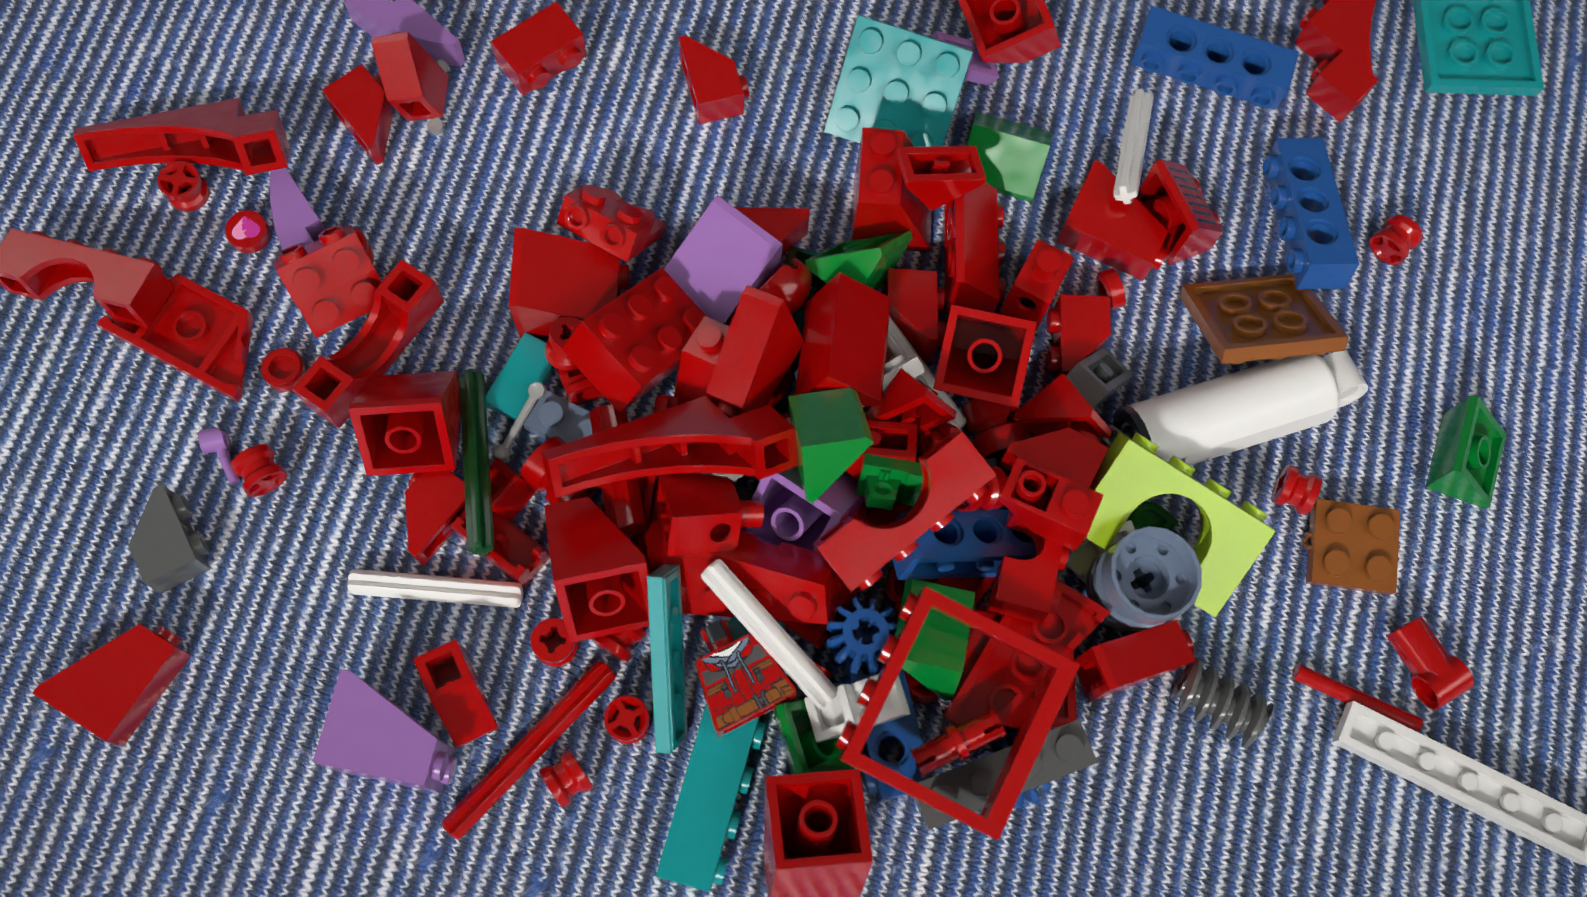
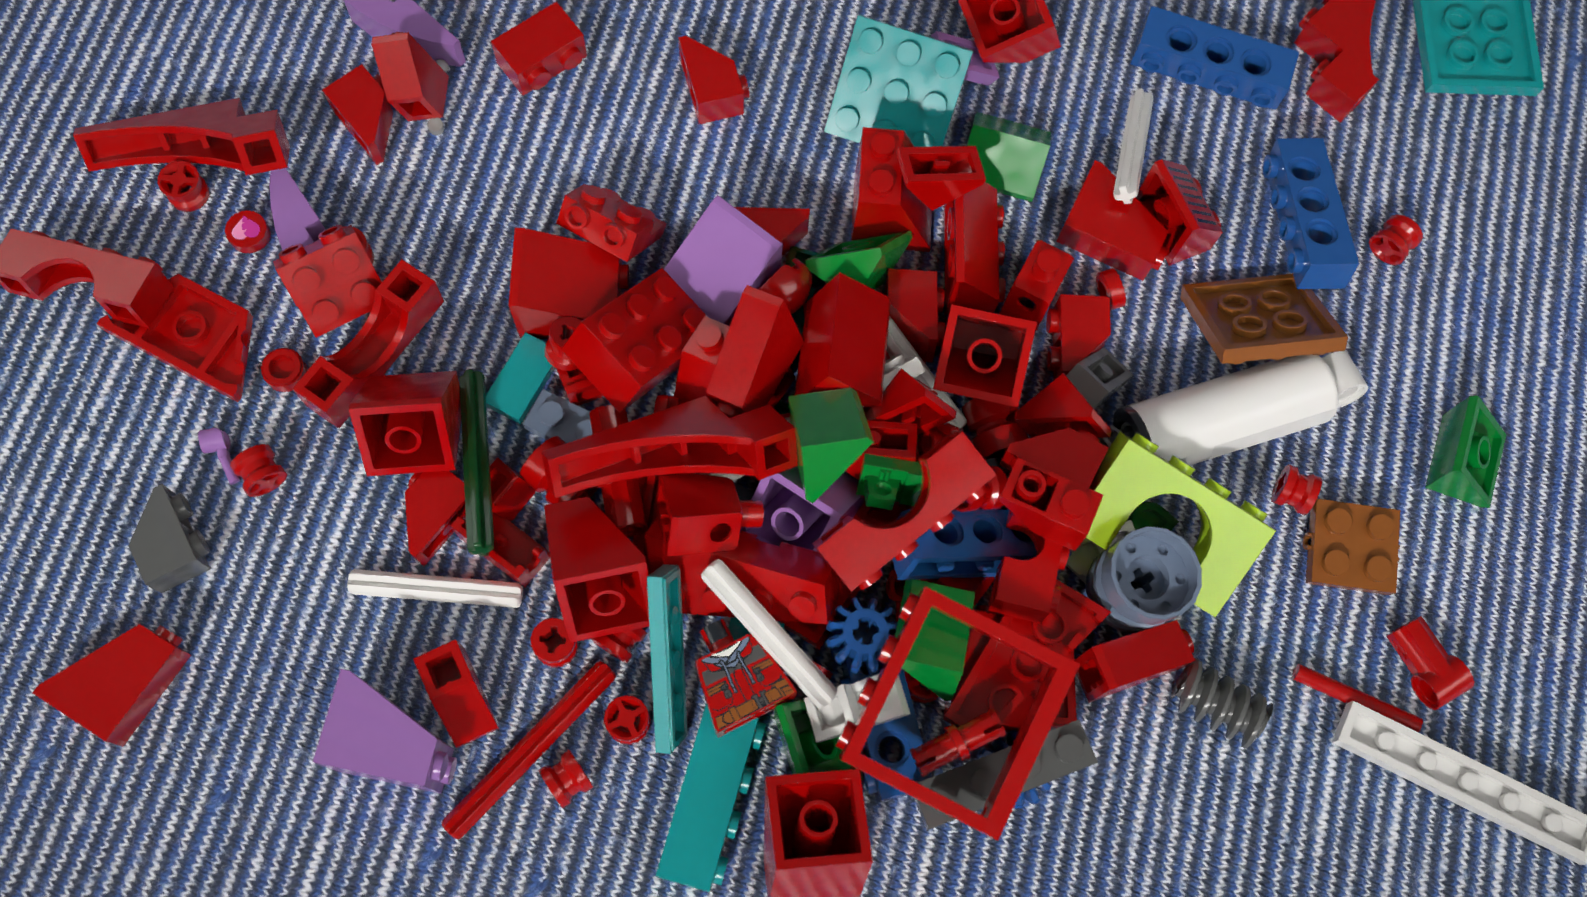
light grey hinge [494,382,547,461] -> none

